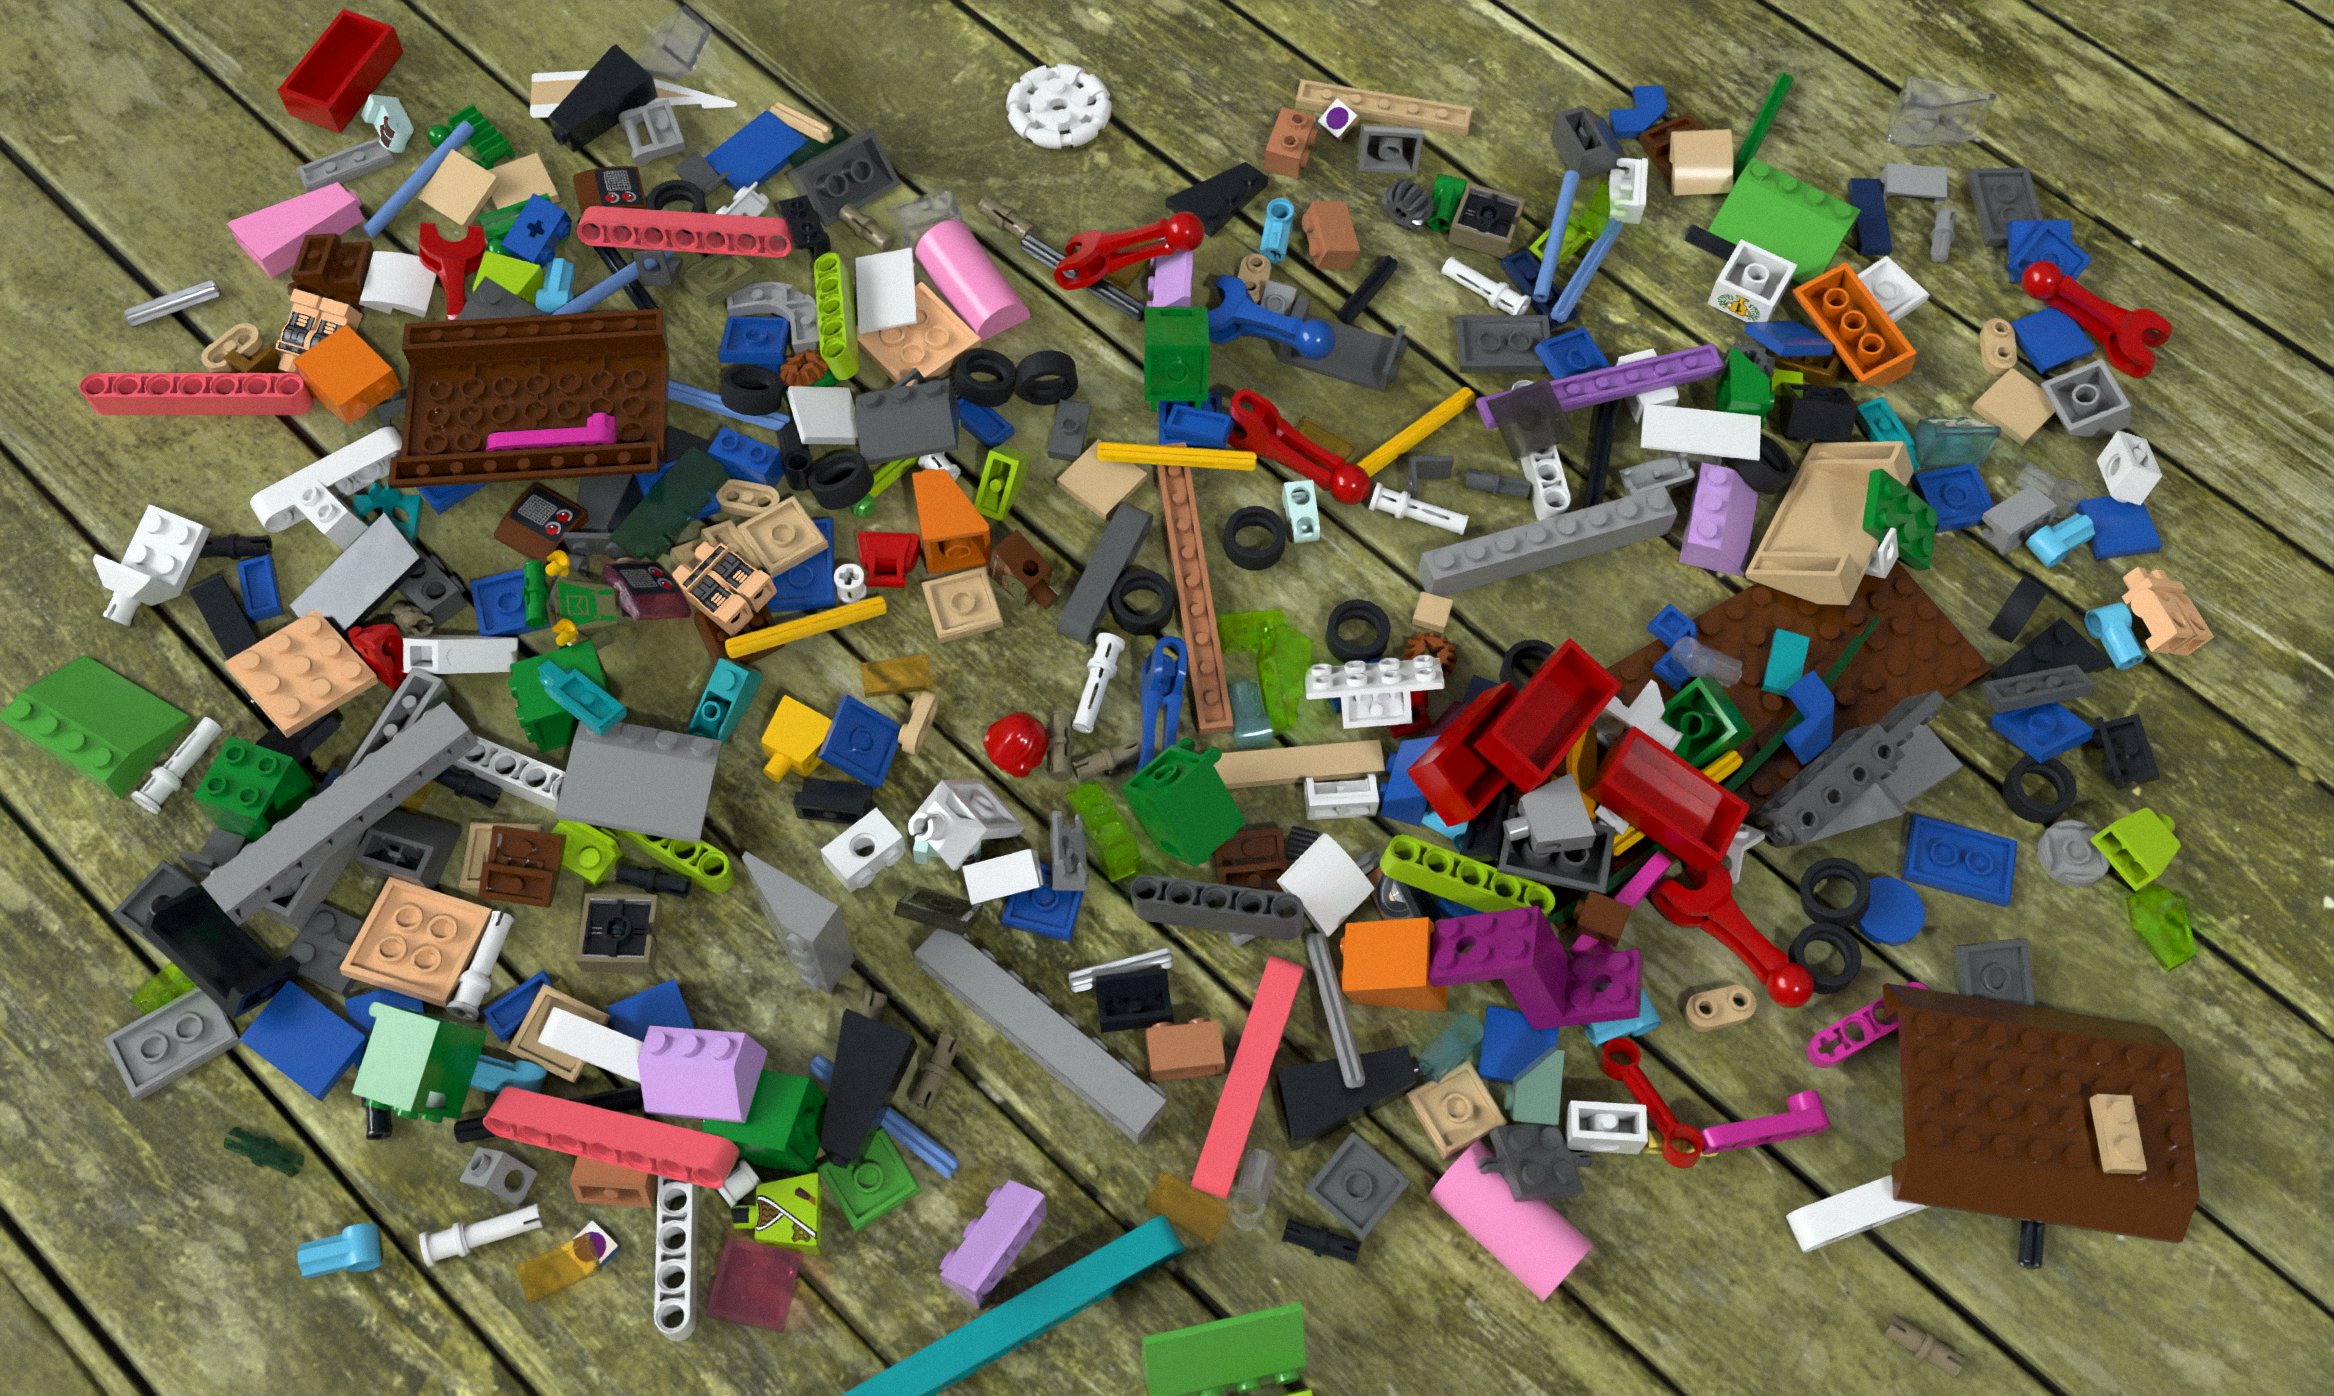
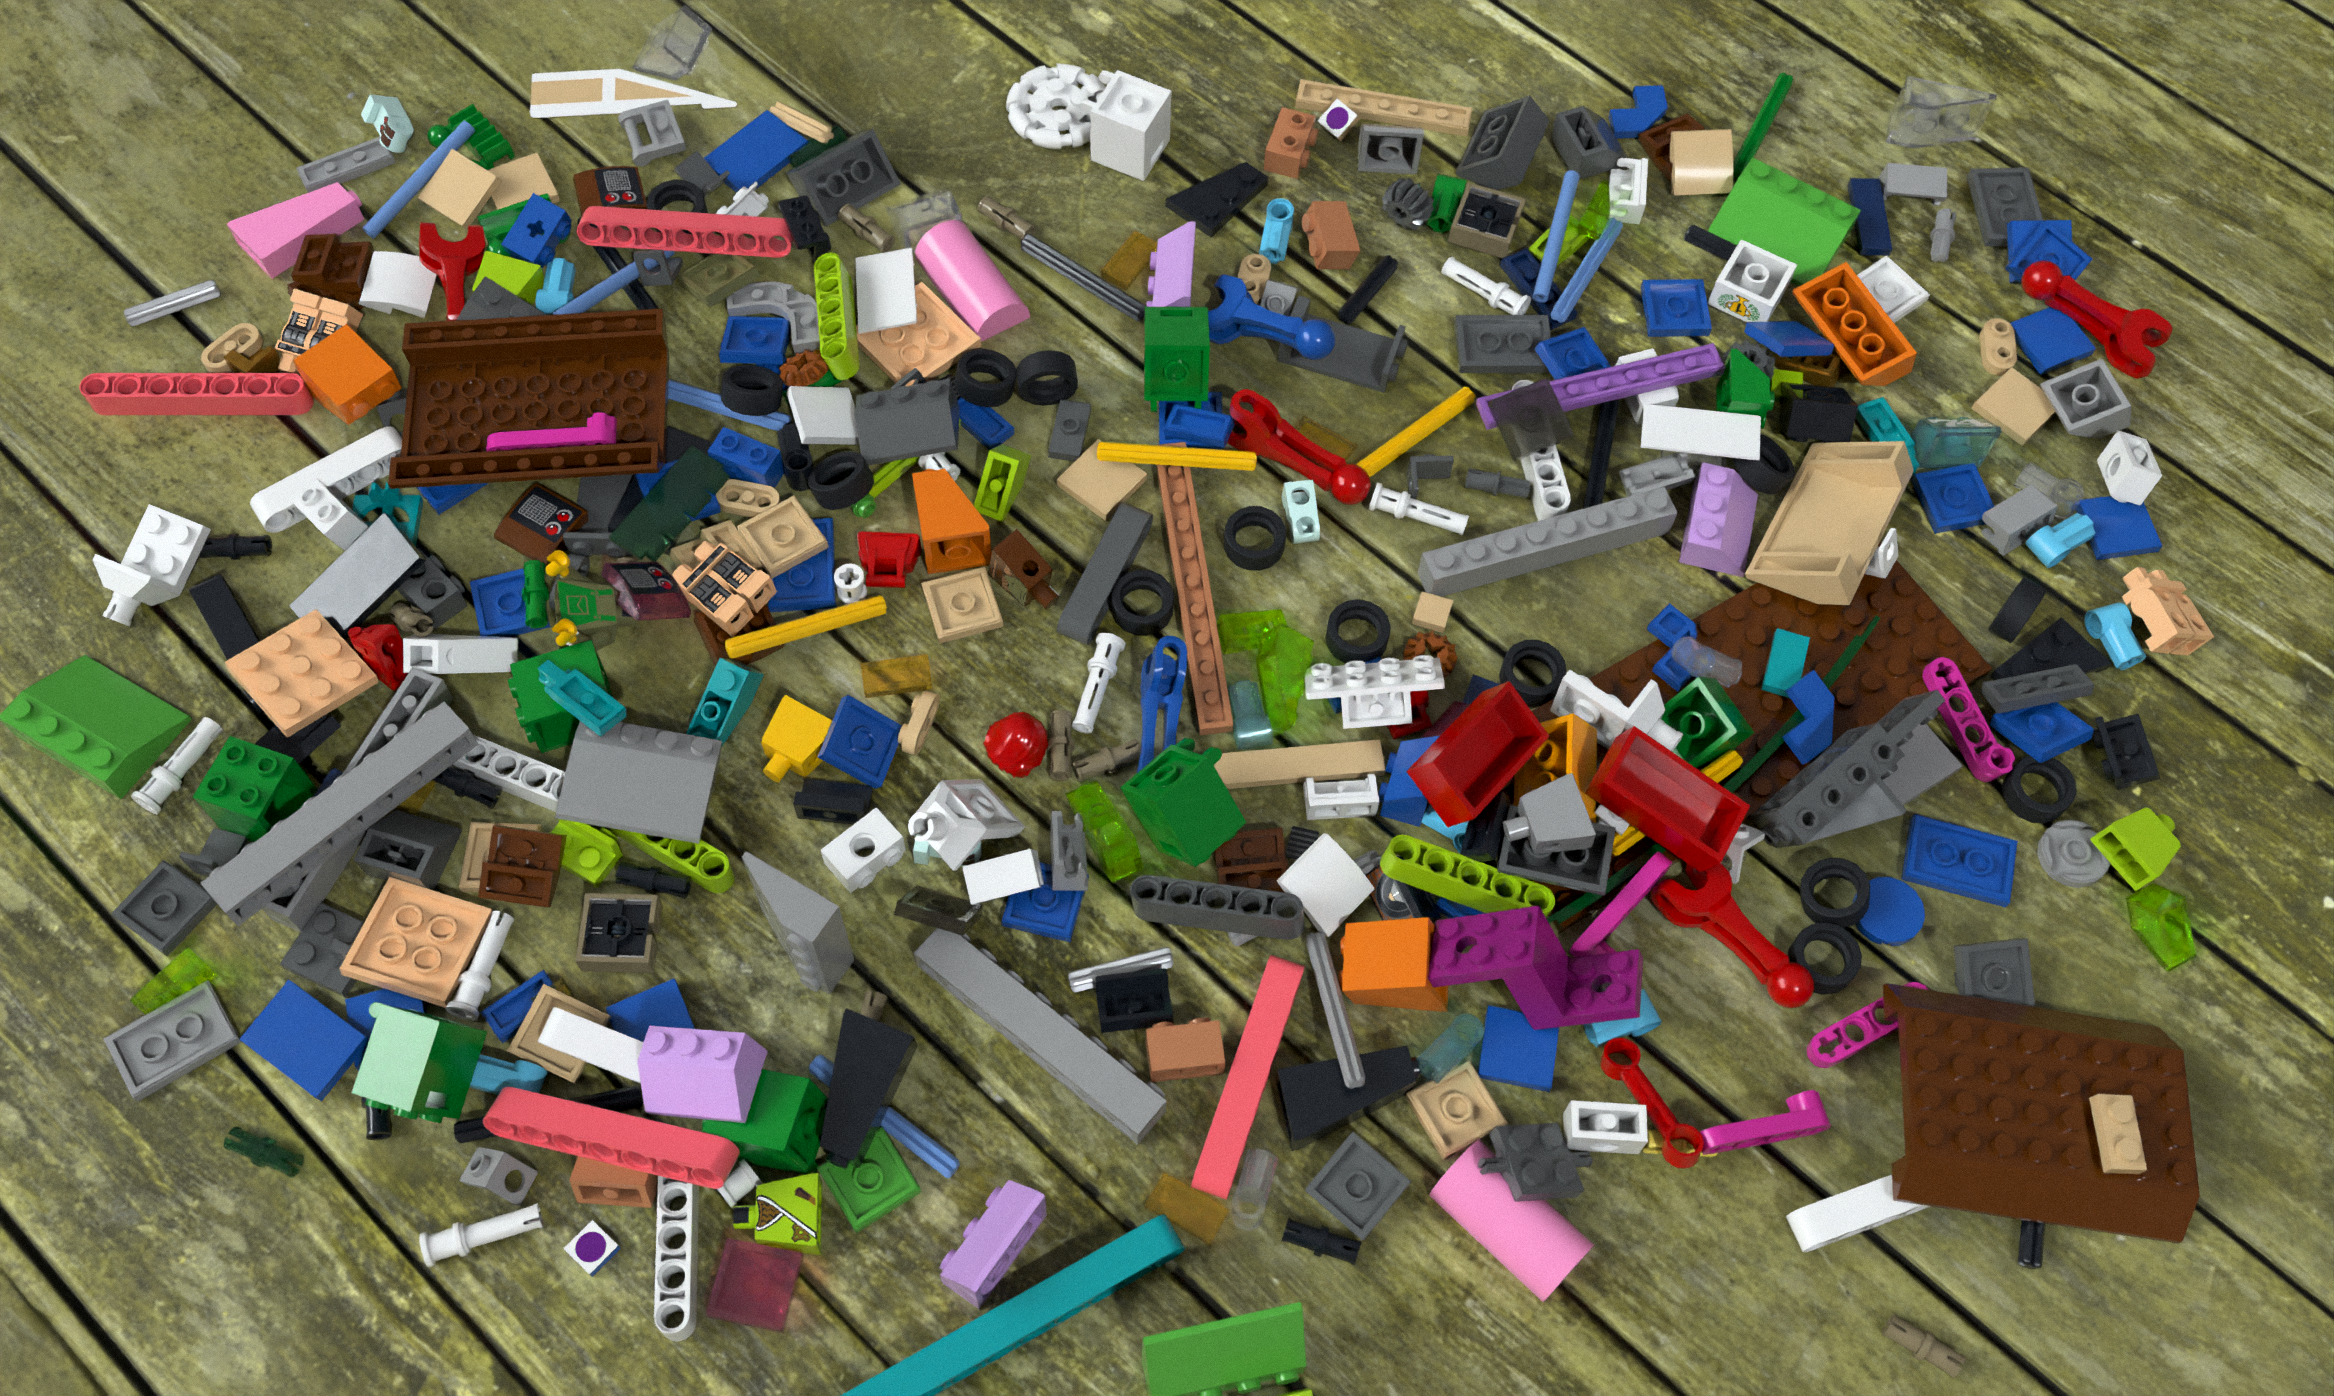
black panel [142,885,301,1020] -> none
blue tile [237,554,284,623] -> none
red piece [277,9,403,133] -> none
medium azure piece [297,1223,382,1279] -> none
clear yellow tile [516,1234,602,1303] -> none
black slope [549,44,658,153] -> none
dark tan pin [909,1033,962,1111] -> none
red piece [1054,212,1205,290] -> none
red piece [1473,638,1623,794] -> none
sand green slope [1504,1045,1565,1125] -> none
reddish brown brick [1572,890,1632,947] -> none
tan plate [1683,985,1756,1032] -> none
green plate [1862,468,1938,571] -> none
none -> white container [1079,70,1171,181]
none -> dark grey slope [1455,95,1550,190]
none -> blue tile [1640,279,1712,337]
none -> dark pink beam [1922,657,2015,782]

